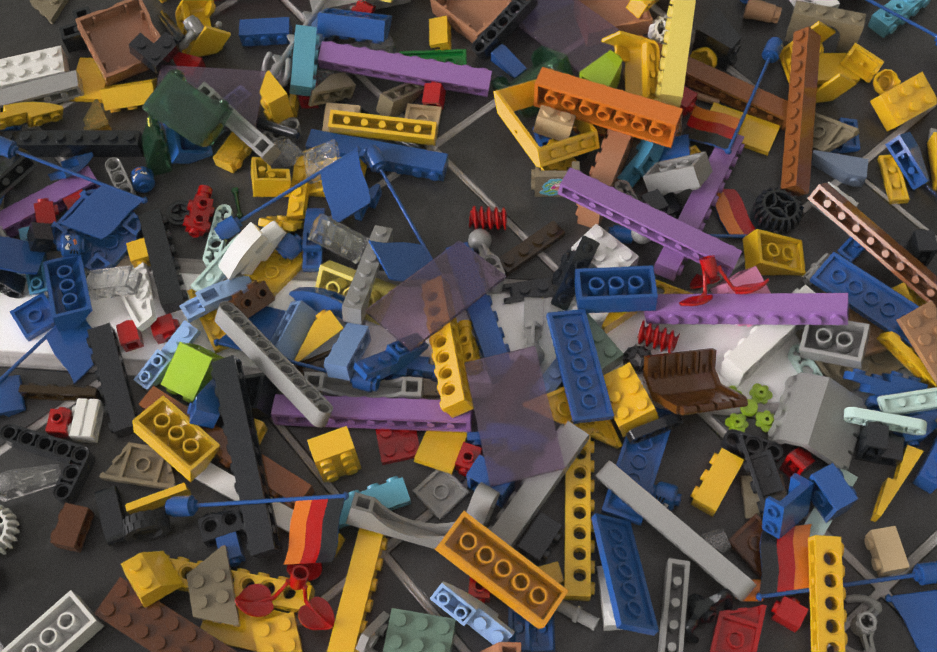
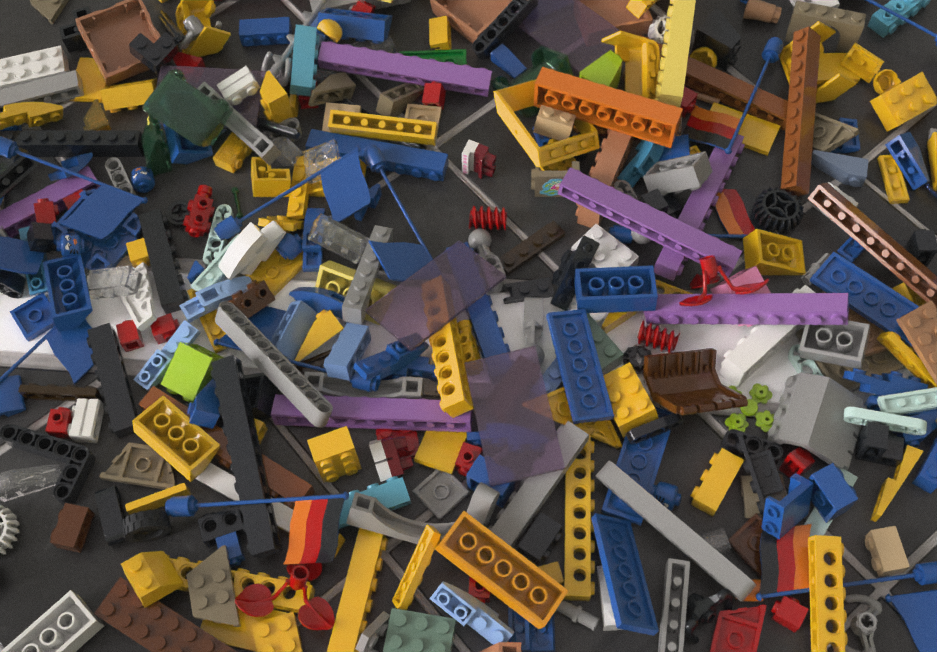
none -> blue slope [187,260,204,284]
none -> white brick [217,66,261,106]
none -> yellow hair [317,19,343,43]
none -> dark red hips [369,435,414,482]
none -> yellow plate [392,524,441,610]
none -> dark red hips [462,140,497,179]

